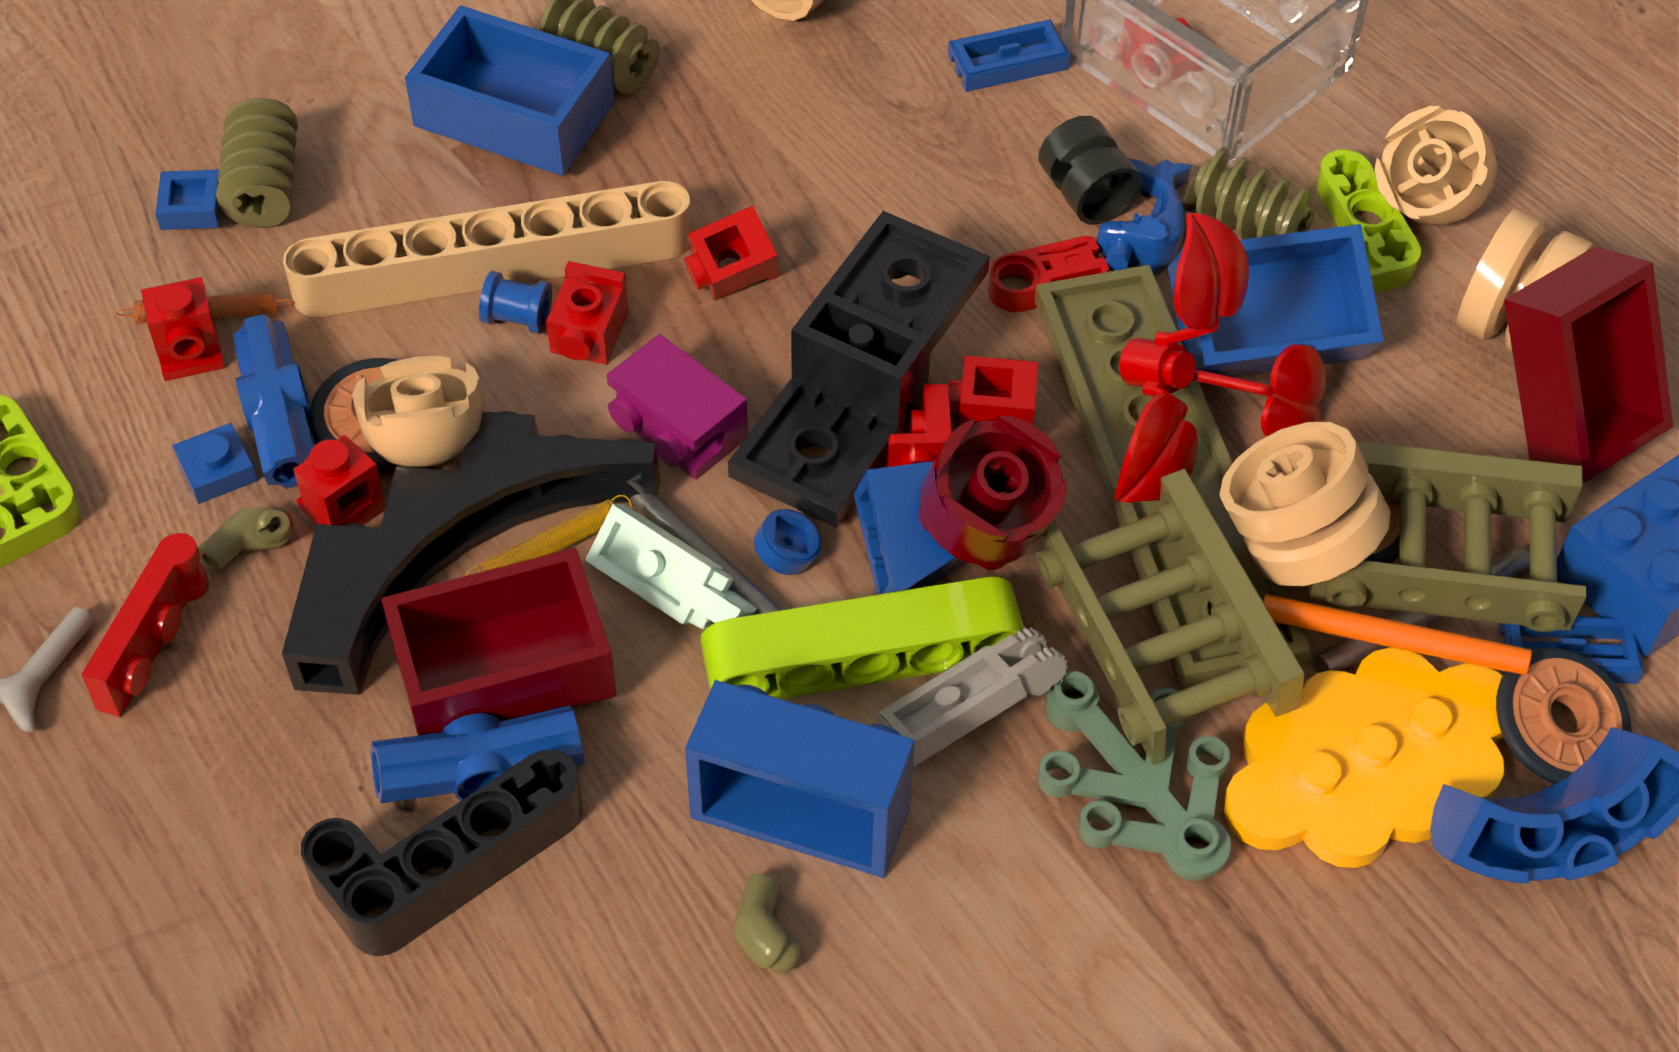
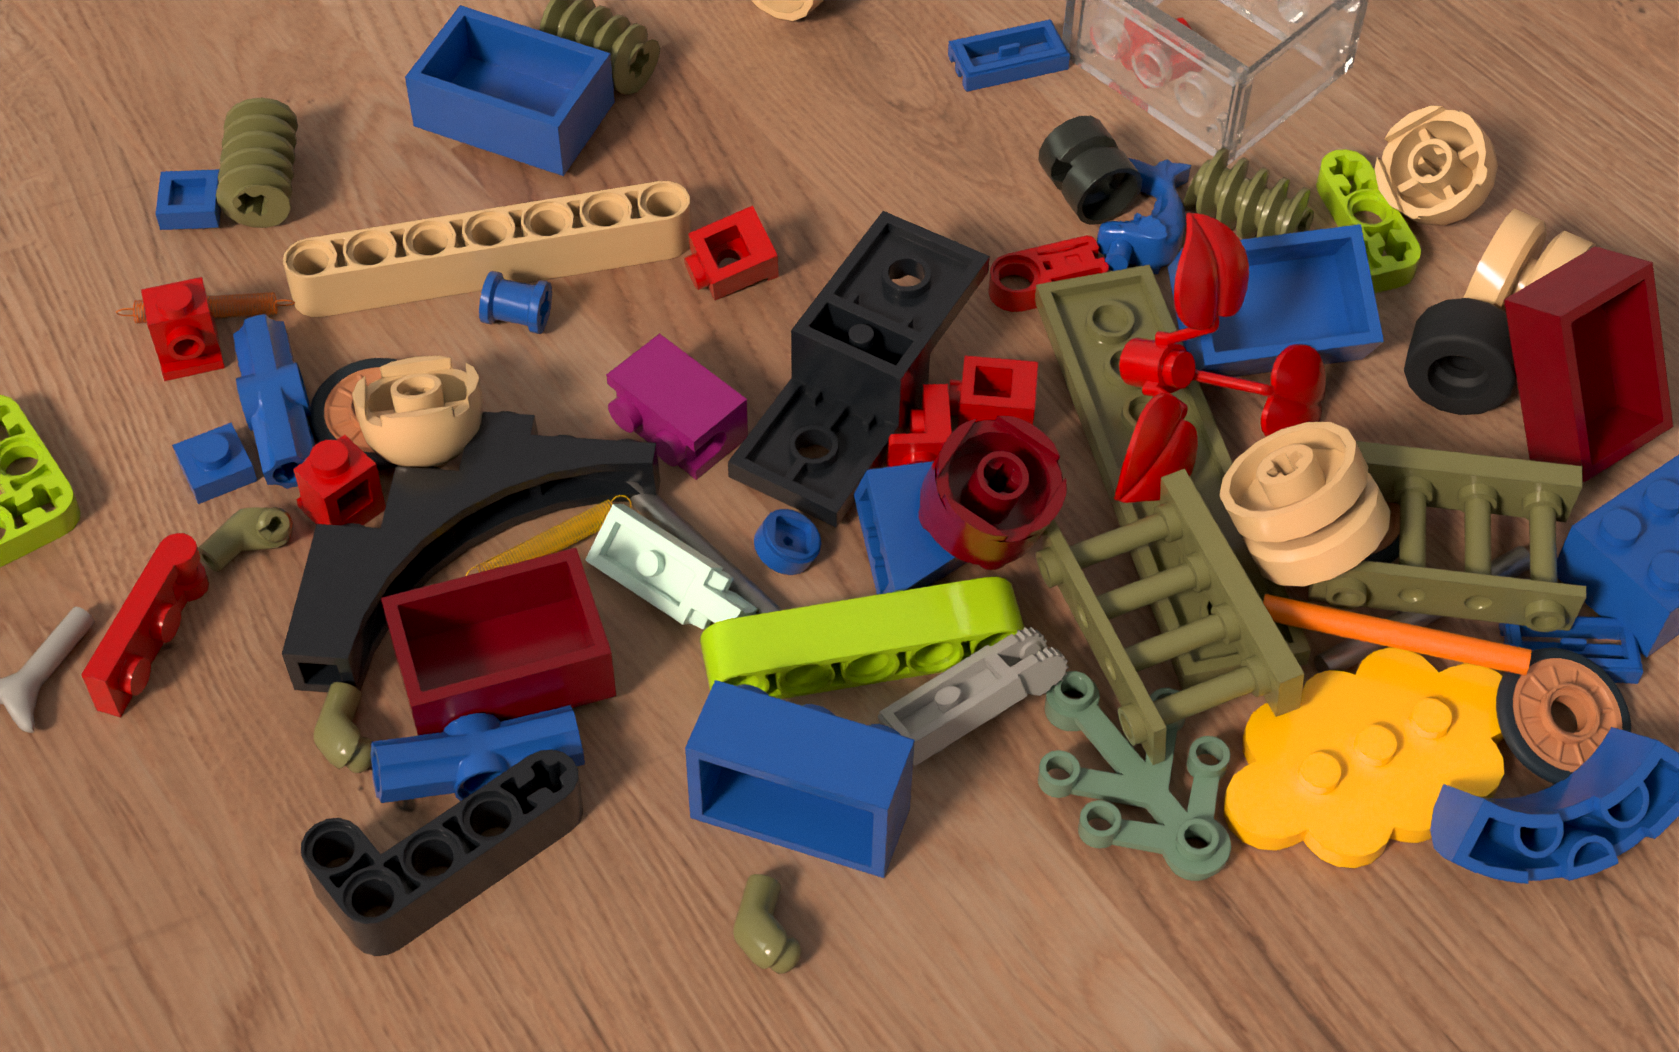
red brick [546,261,629,365] -> none
none -> olive arm [314,682,373,773]
none -> black tyre [1404,298,1516,415]

